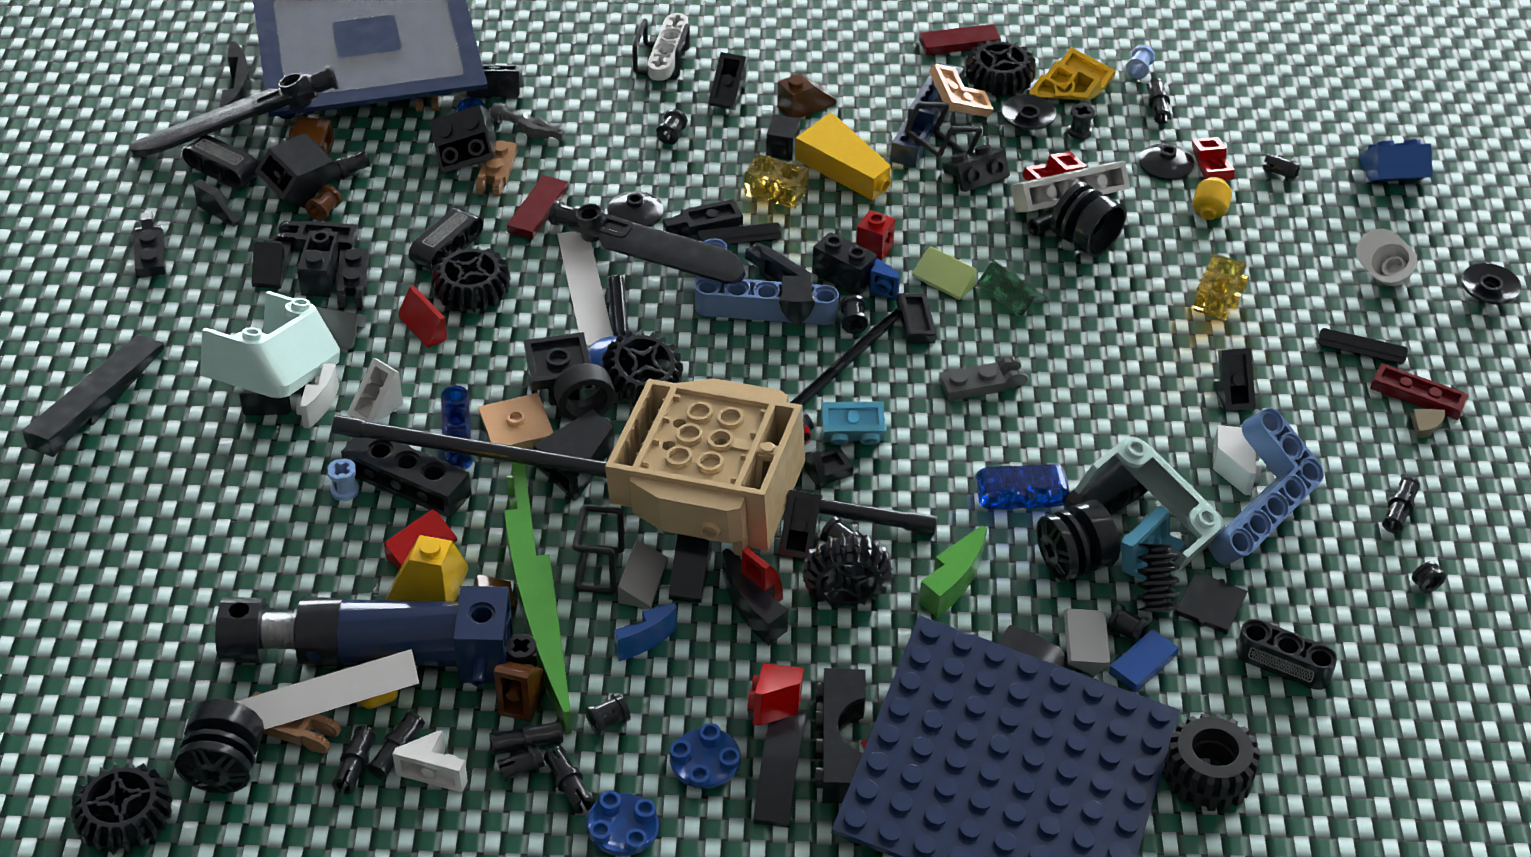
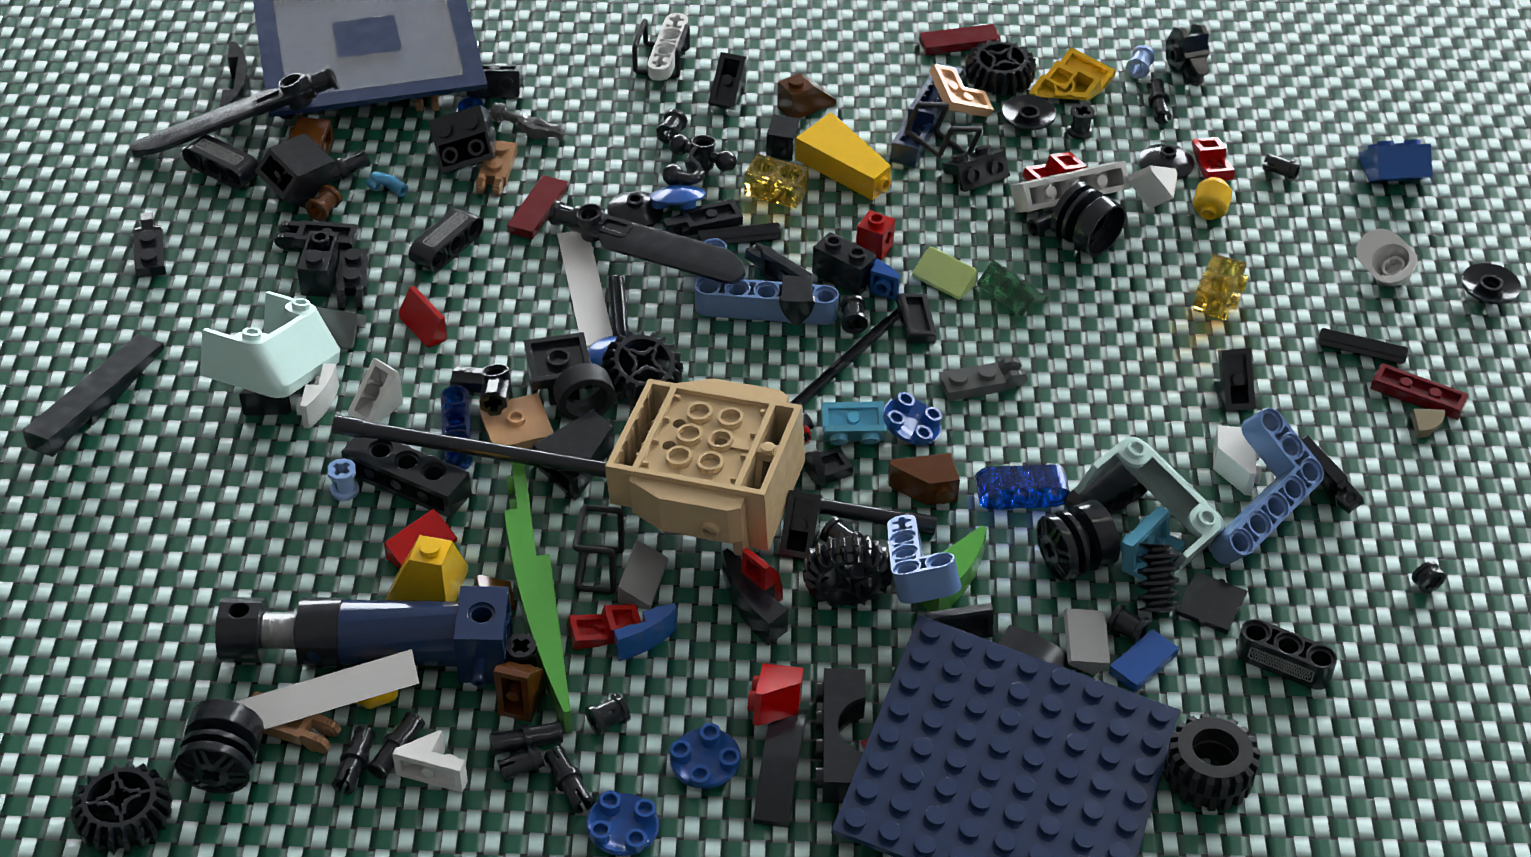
black tile [193,180,241,227] -> none
black slope [251,240,294,289] -> none
black gear [431,245,511,313] -> none
black slope [669,534,712,603] -> none
black pin [1382,477,1420,534] -> none
none -> dark azure arm [366,171,409,197]
none -> black piece [450,364,513,416]
none -> red slope [566,604,641,649]
none -> blue dish [649,184,706,210]
none -> black piece [662,134,737,185]
none -> blue dish [883,392,942,446]
none -> reddish brown slope [887,453,960,505]
none -> medium blue beam [887,515,961,604]
none -> black tile [925,603,994,638]
none -> white slope [1126,165,1177,209]
none -> black hinge [1166,23,1210,86]
none -> black hinge [1301,435,1364,514]

